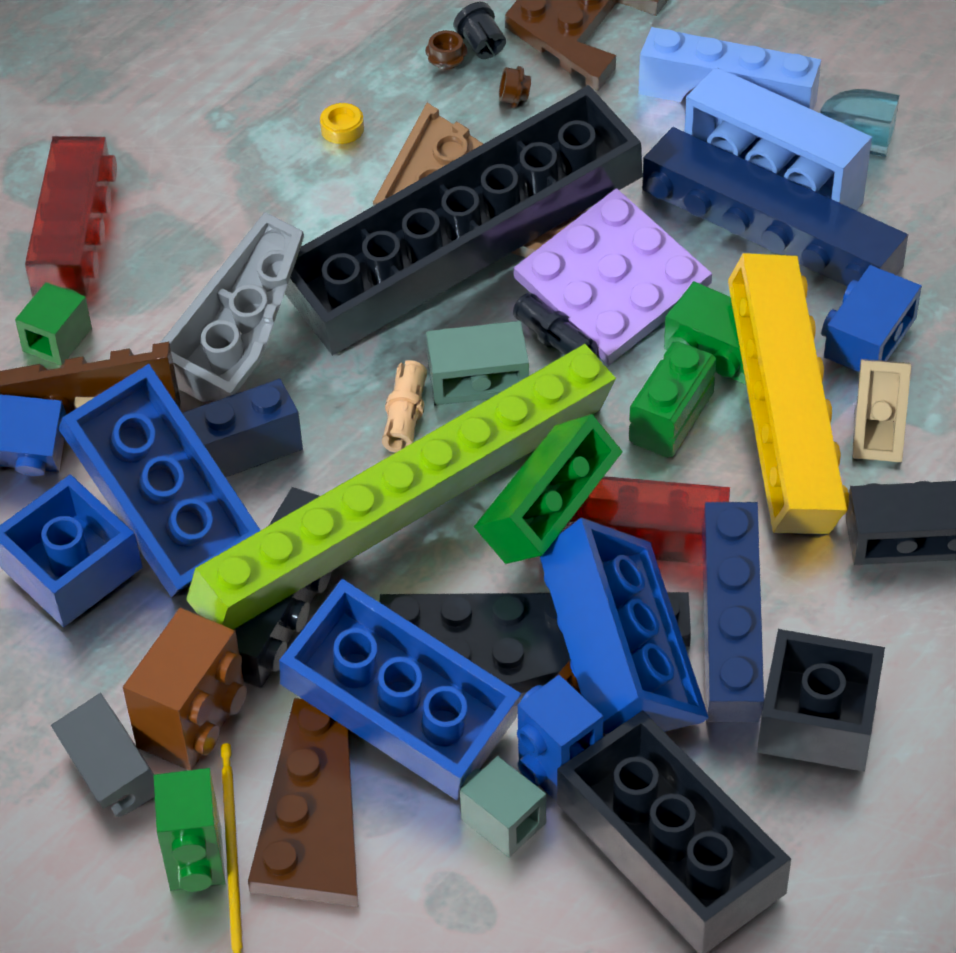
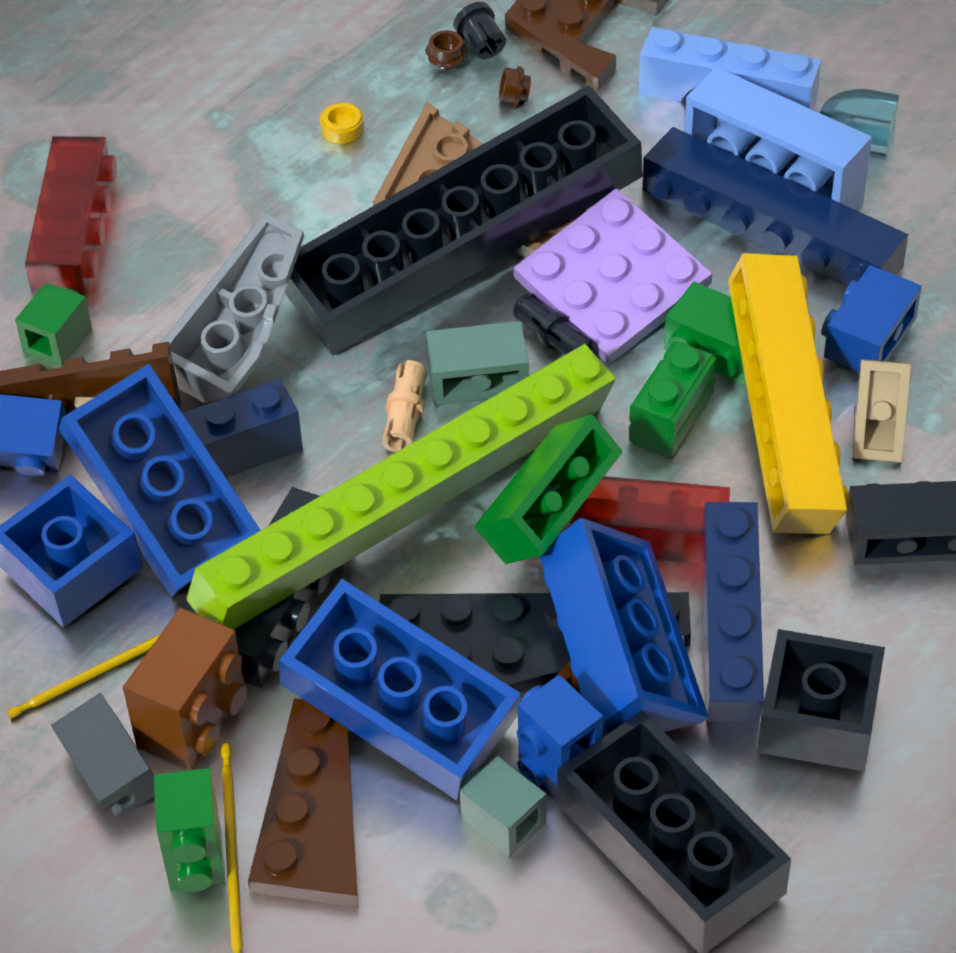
none -> yellow piece [6,634,160,719]

